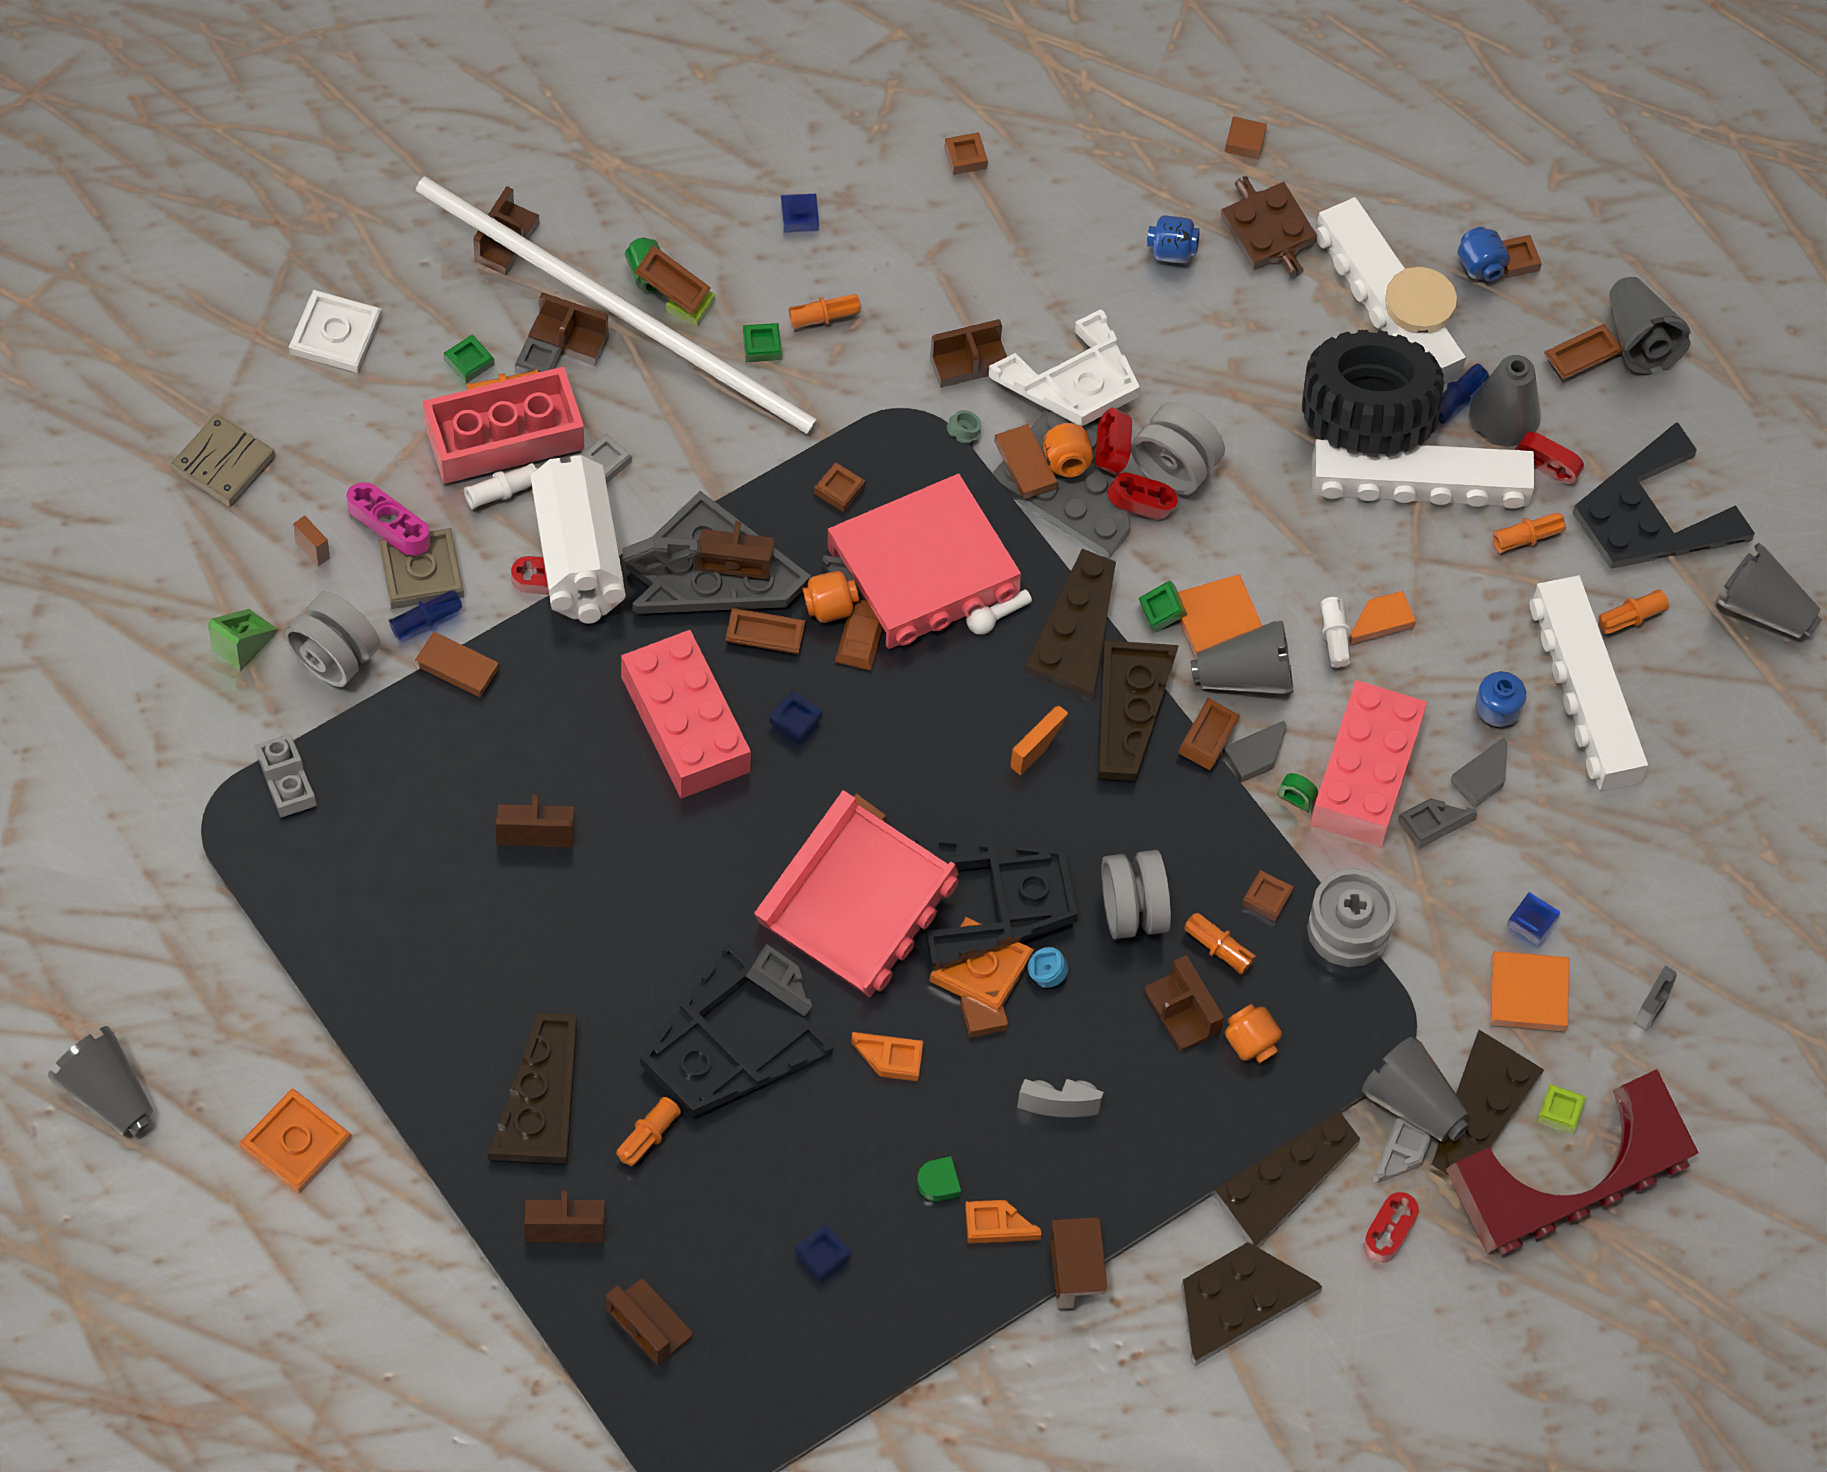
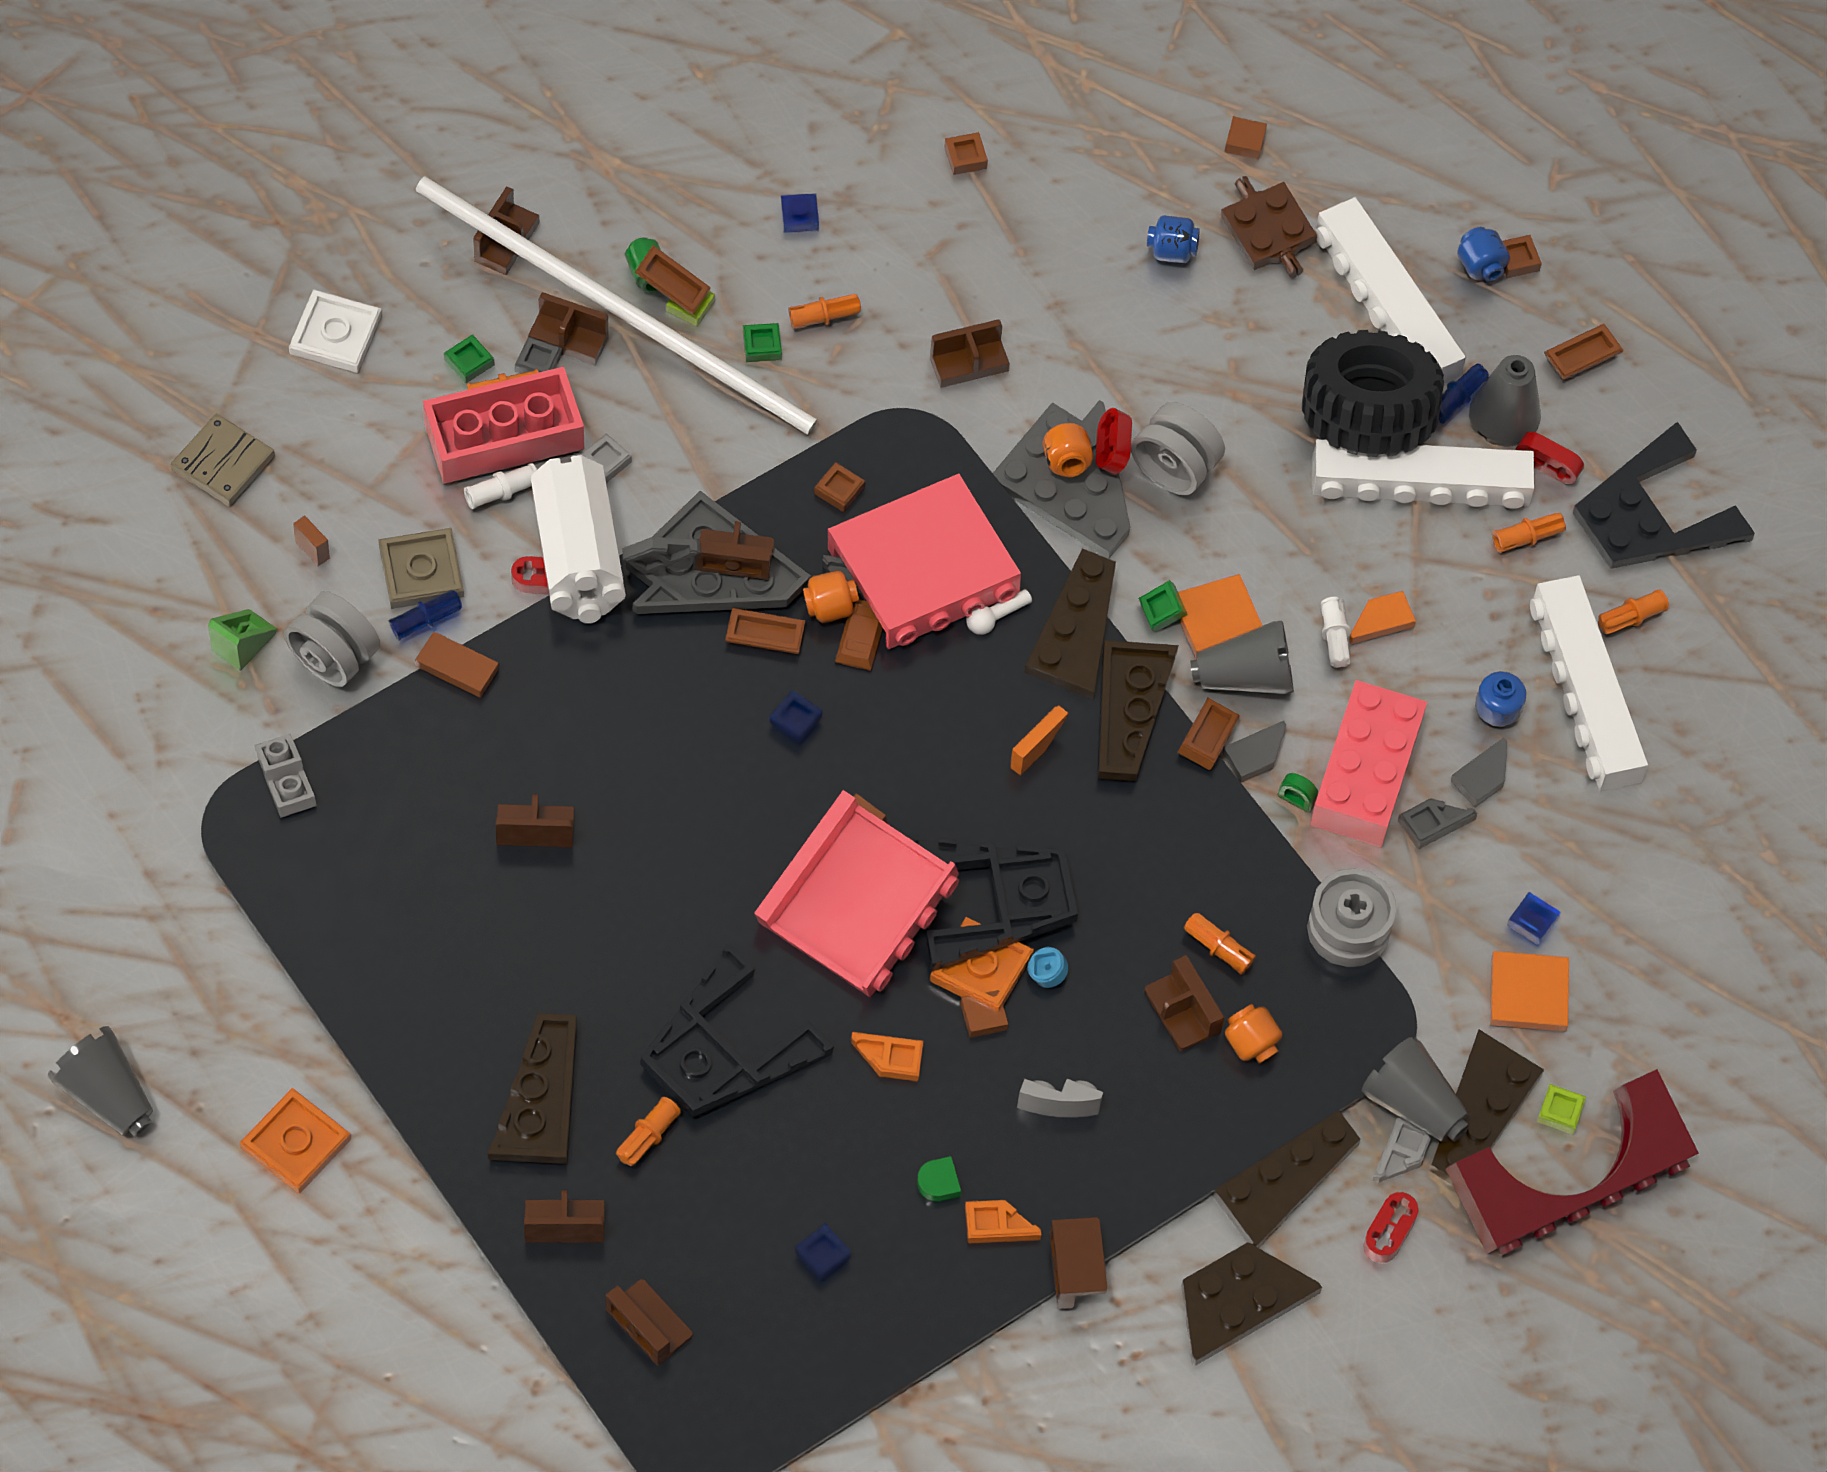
dark pink beam [346,482,431,555] -> none
coral brick [621,630,751,799] -> none
dark grey tile [746,944,812,1016] -> none
sand green plate [946,410,981,443] -> none
white wing [989,309,1140,426] -> none
dark orange tile [994,424,1057,500] -> none
light grey wheel [1101,850,1171,939] -> none
red beam [1107,472,1178,520] -> none
dark orange tile [1242,870,1294,922] -> none
tan tile [1385,267,1457,333] -> none
dark grey cone [1609,277,1691,374] -> none
dark grey tile [1634,965,1677,1031] -> none
dark grey cone [1716,543,1822,638] -> none

